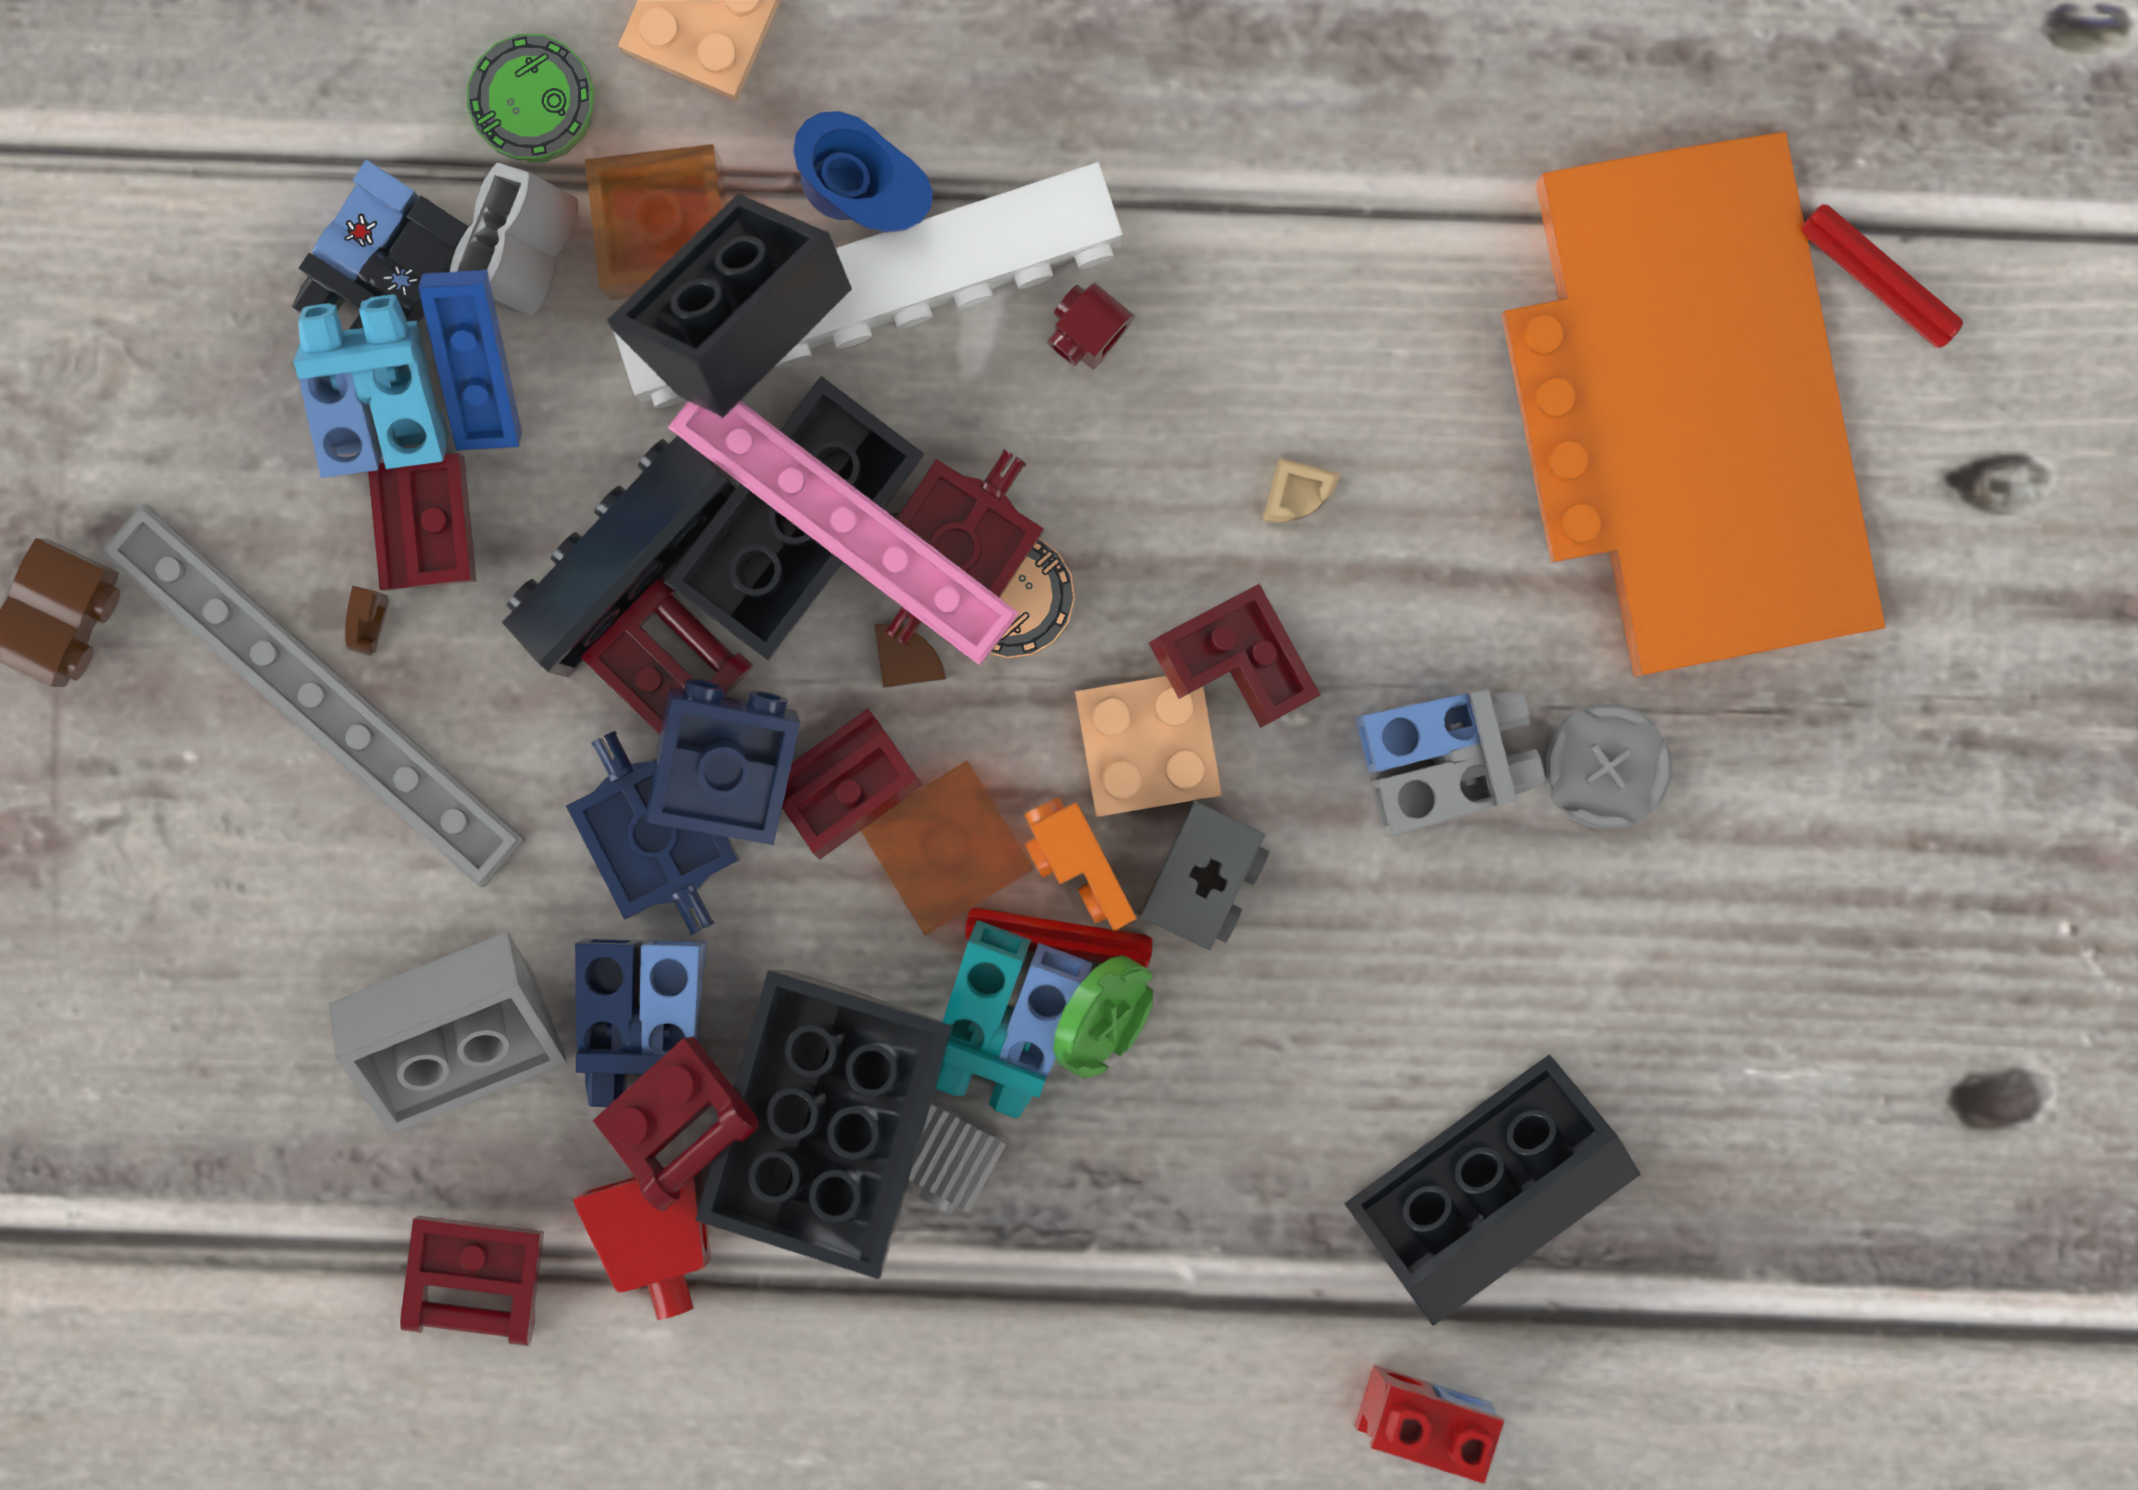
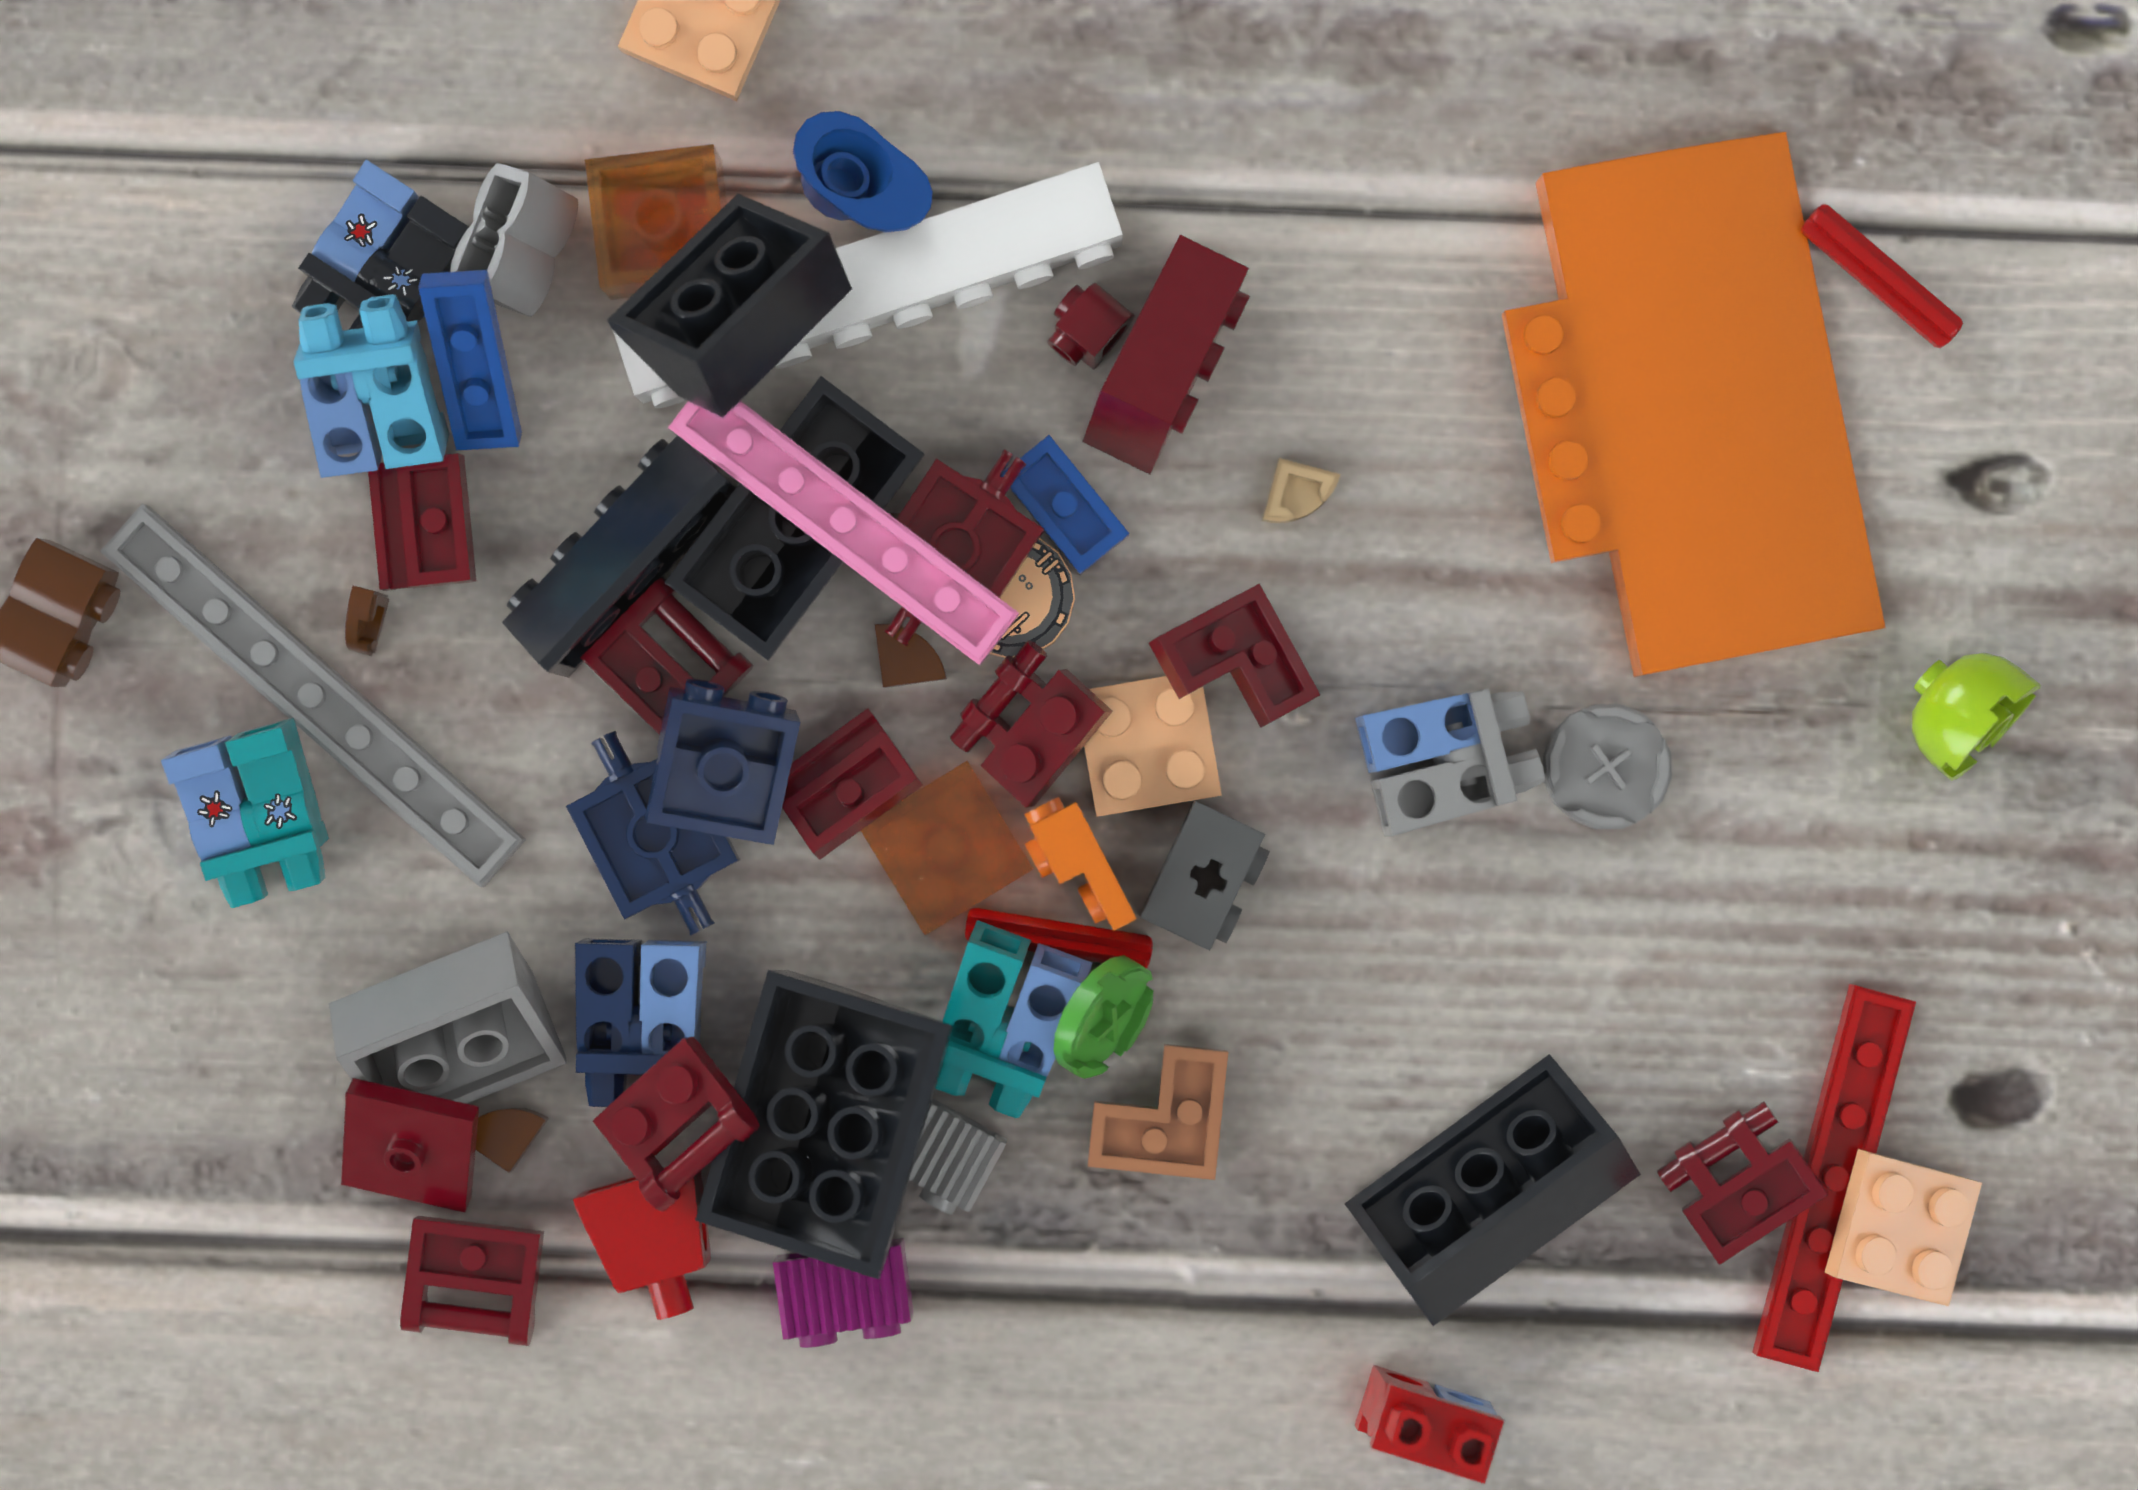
tile [467,34,595,163] -> none
none -> teal hips [161,718,329,908]
none -> dark red plate [341,1078,479,1213]
none -> reddish brown tile [476,1108,549,1173]
none -> magenta brick [773,1238,914,1348]
none -> dark red plate [950,640,1113,808]
none -> blue plate [1001,435,1130,575]
none -> dark red wedge [1082,235,1250,475]
none -> nougat plate [1087,1044,1228,1180]
none -> dark red plate [1657,1101,1828,1265]
none -> red tile [1752,984,1916,1373]
none -> light nougat plate [1825,1149,1982,1307]
none -> lime cylinder [1912,653,2041,781]

